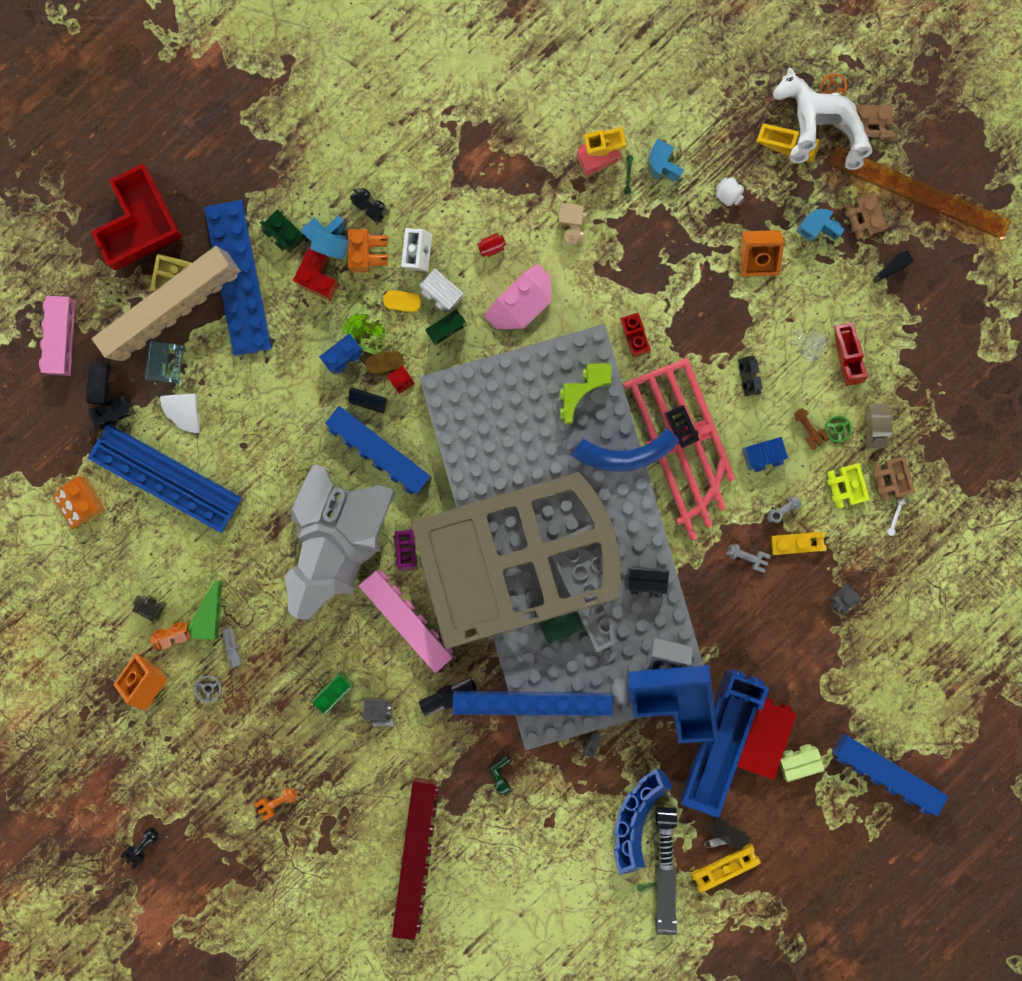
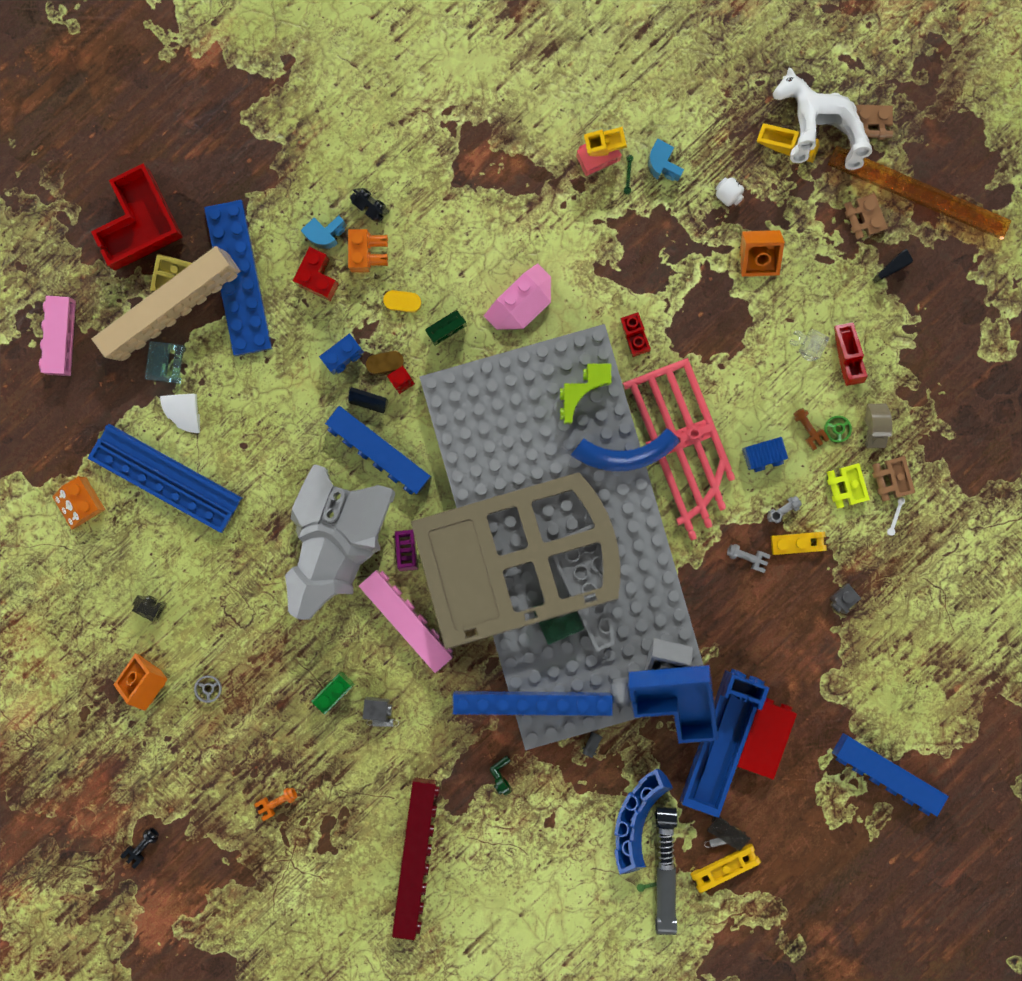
black slope [86,363,111,404] -> none
black hinge [88,394,136,429] -> none
orange hinge [149,621,191,650] -> none
bright green slope [189,581,223,640] -> none
light grey axle [222,628,242,667] -> none
dark green bracket [259,209,305,253] -> none
dark azure brick [310,230,350,259] -> none
clear neon green brick [342,314,386,339] -> none
white brick [401,228,432,272] -> none
black piece [419,677,477,717] -> none
white brick [420,268,464,313] -> none
red brick [477,233,506,257] -> none
tan brick [558,203,587,246] -> none
black brick [626,566,669,597] -> none
black slope [664,405,699,448] -> none
black hinge [738,356,763,397] -> none
yellowish green brick [779,744,824,782] -> none
dark azure brick [796,209,845,241] -> none
orange piece [819,73,847,96] -> none

